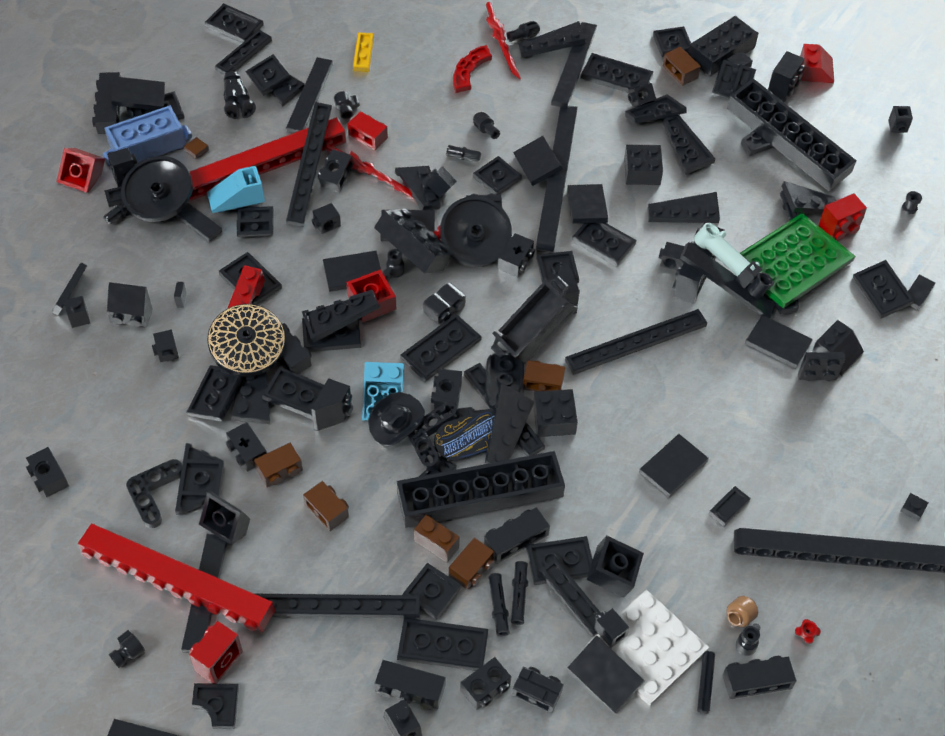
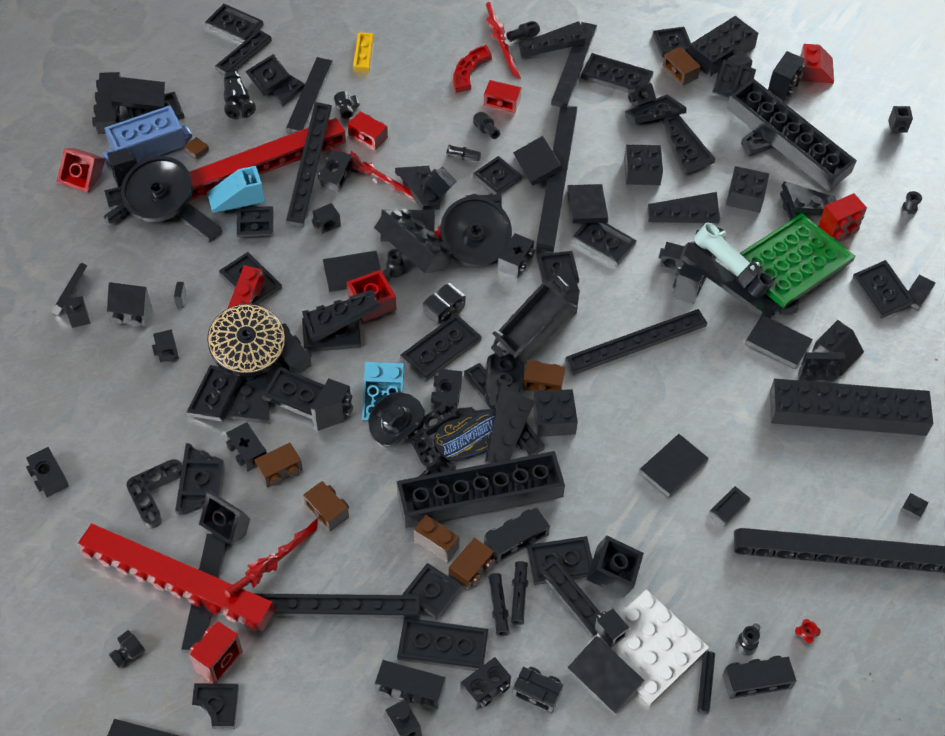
medium nougat head [726,596,758,628] -> none
none -> red sword [224,518,318,598]
none -> red brick [483,80,522,113]
none -> black brick [726,166,770,213]
none -> black brick [770,378,934,436]

